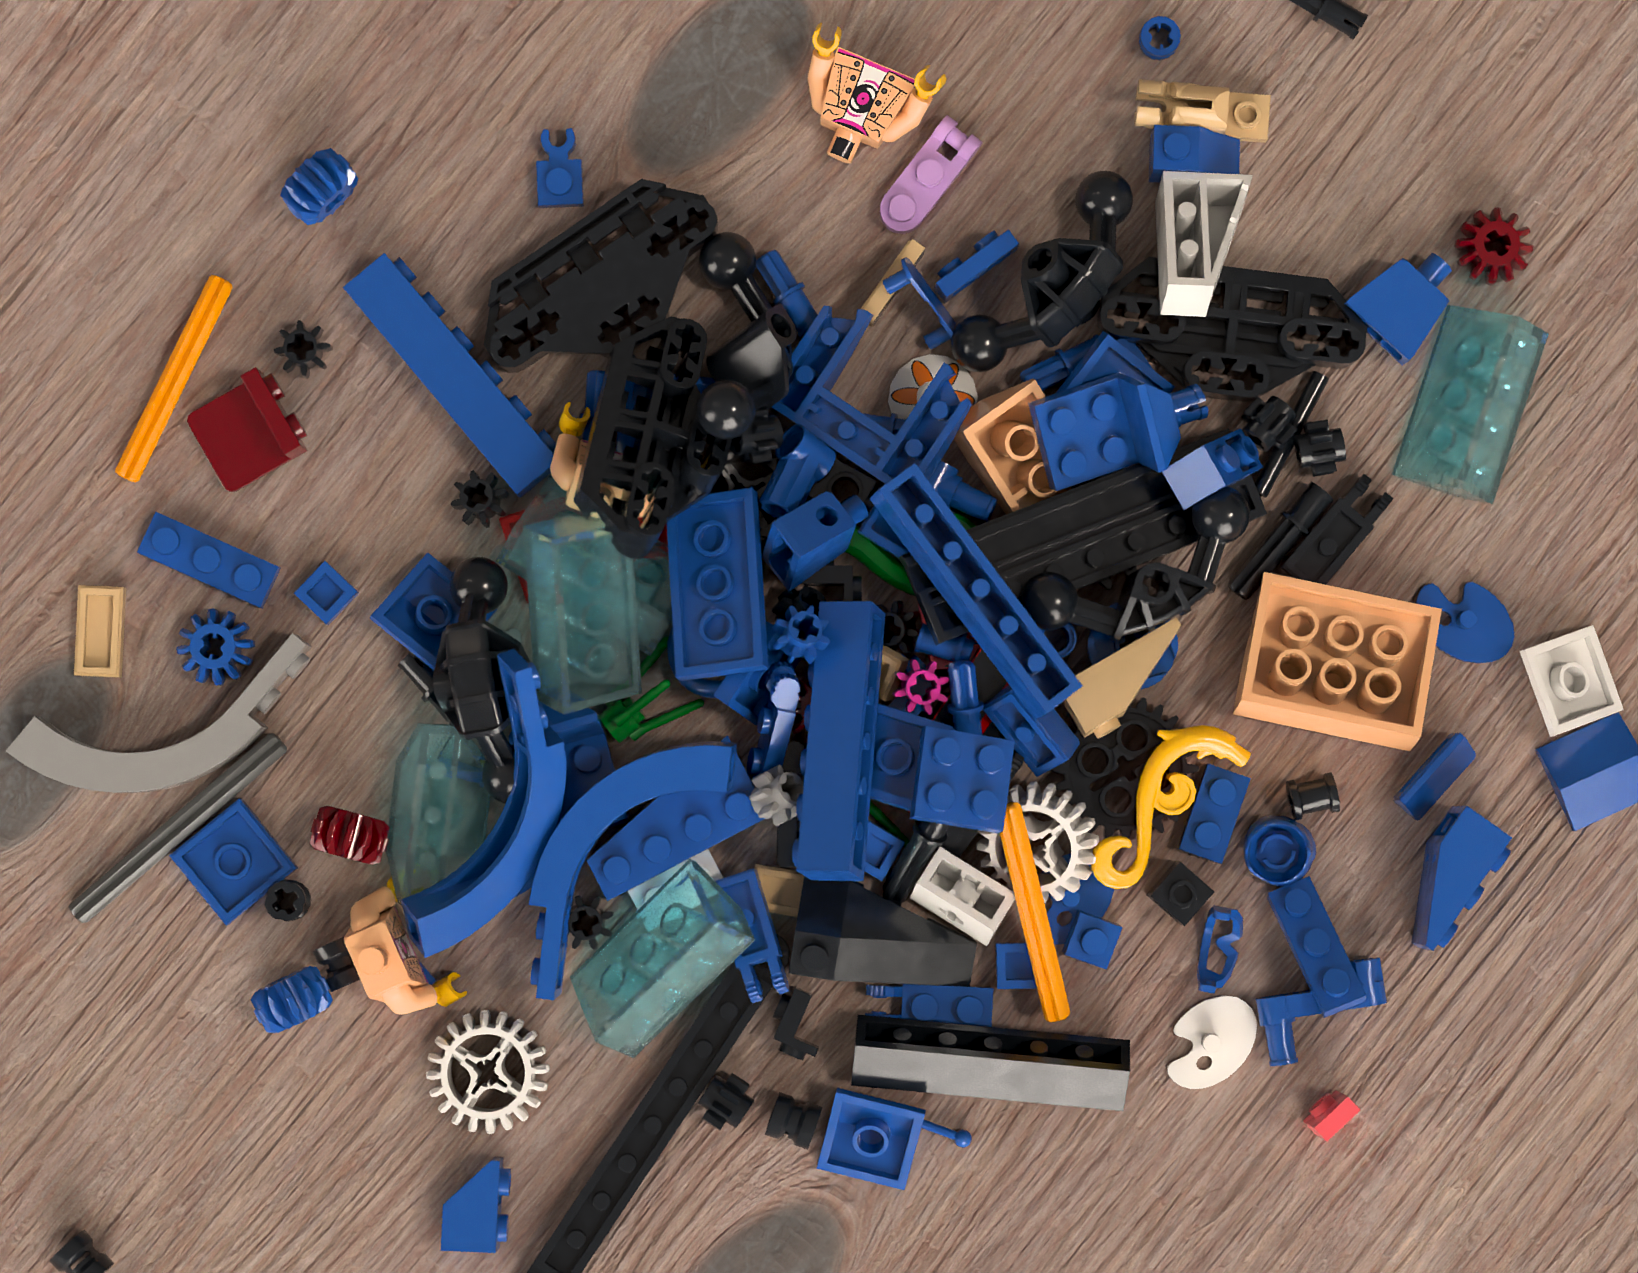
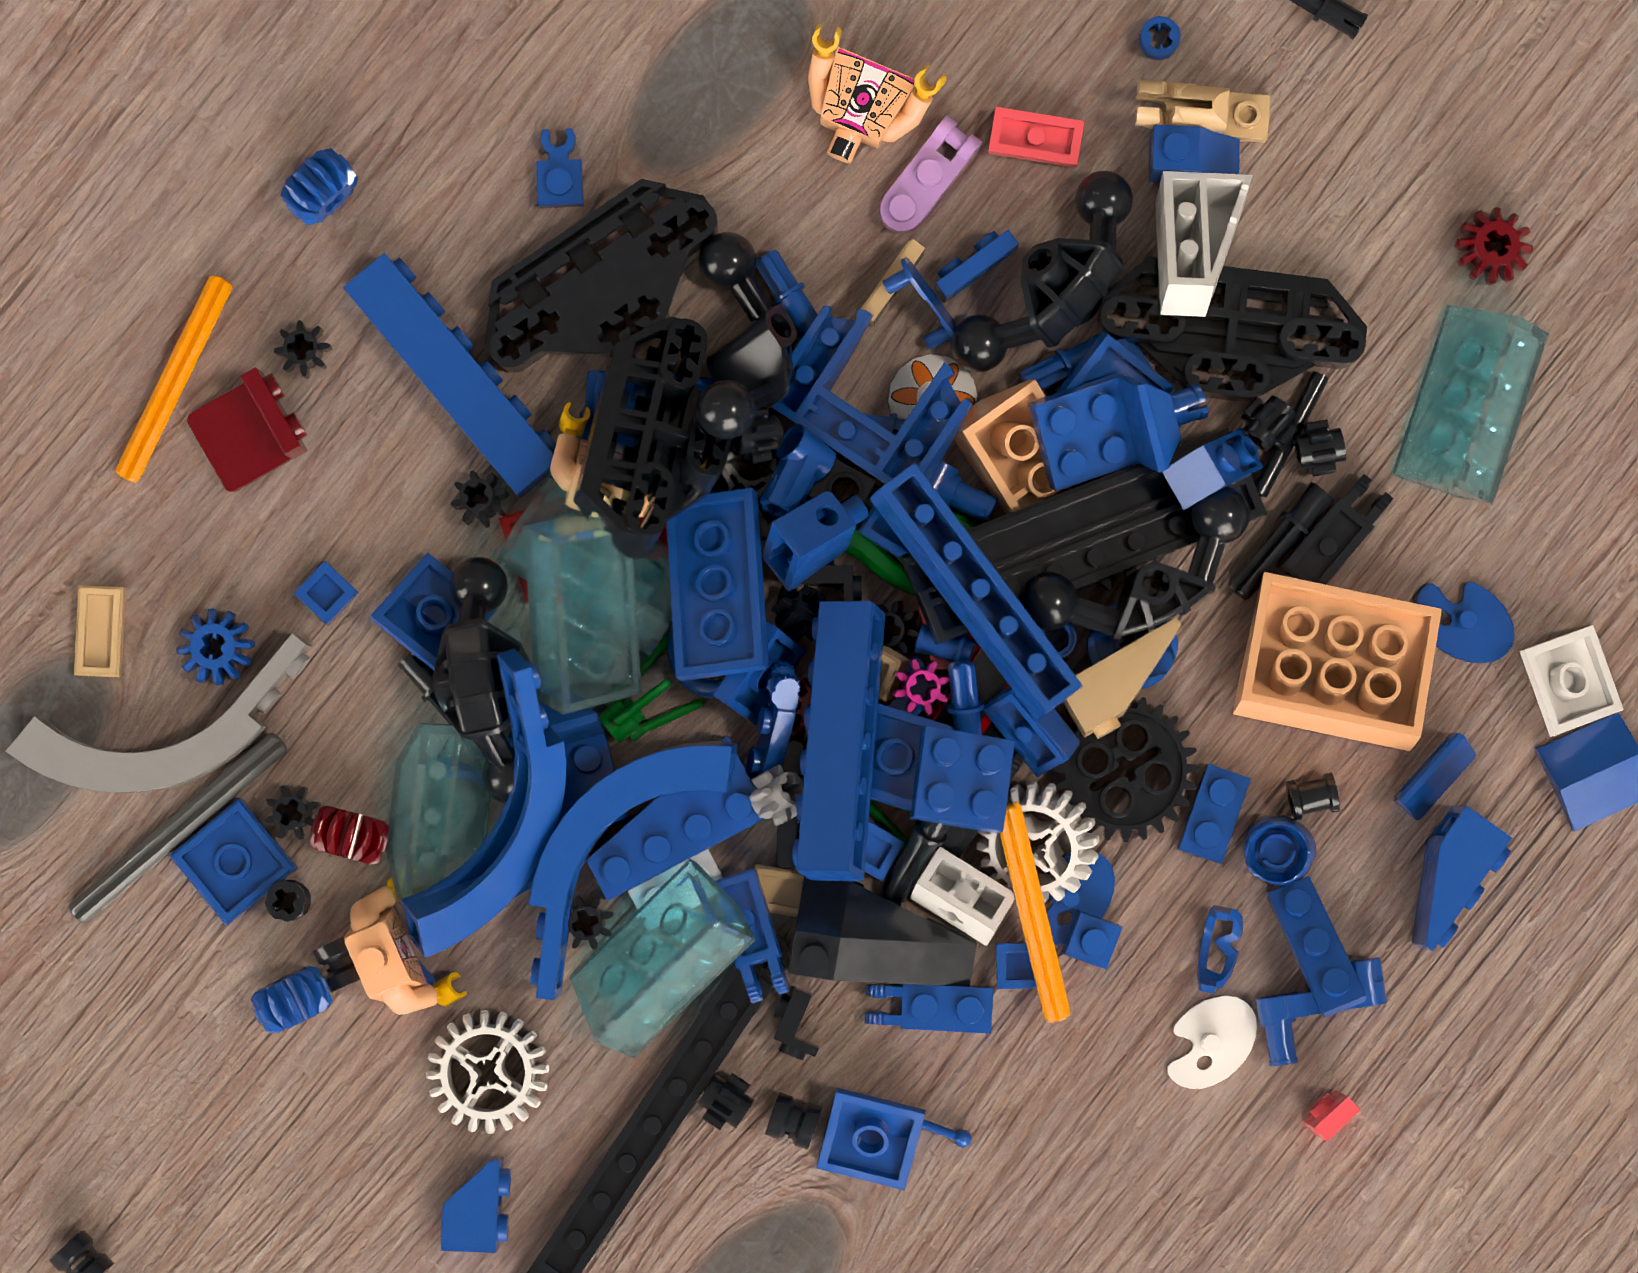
blue plate [137,512,281,609] -> none
blue gear [772,605,830,664] -> none
brick [851,1014,1130,1111] -> none
yellow plant [1091,725,1251,889] -> none
black brick [1146,861,1215,926] -> none
blue torso [1344,253,1452,366] -> none
none -> black gear [264,785,321,840]
none -> coral plate [988,107,1084,168]

